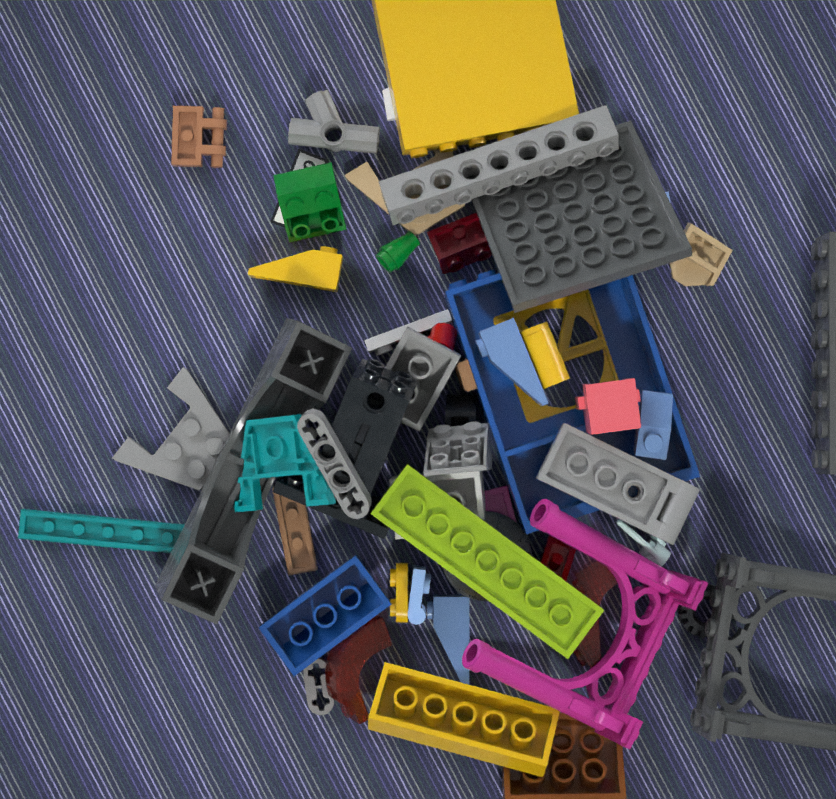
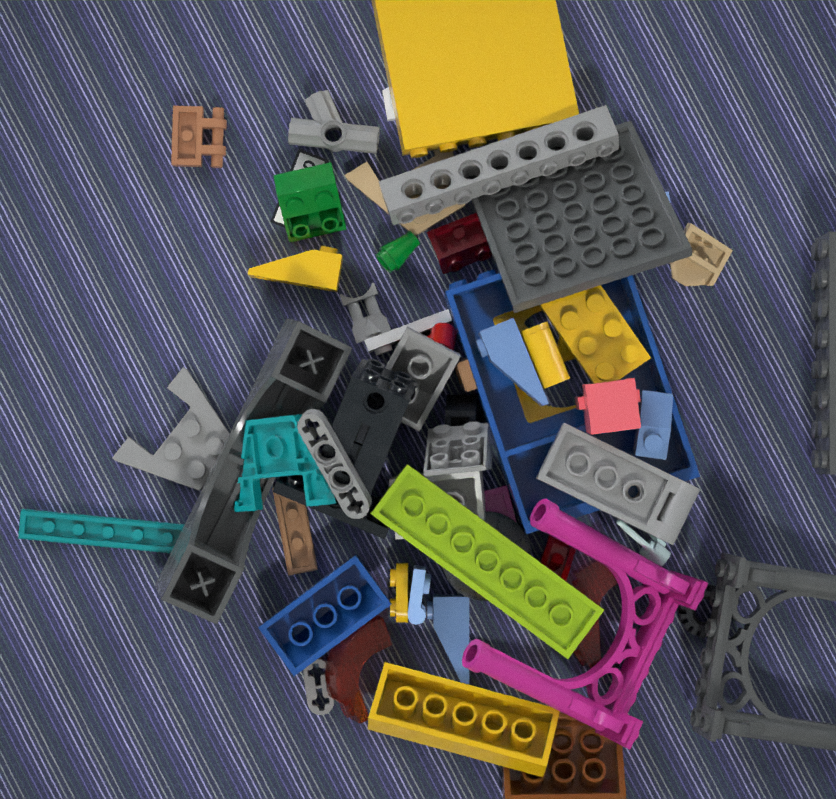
none -> light grey piece [340,283,391,343]
none -> yellow plate [539,285,651,384]

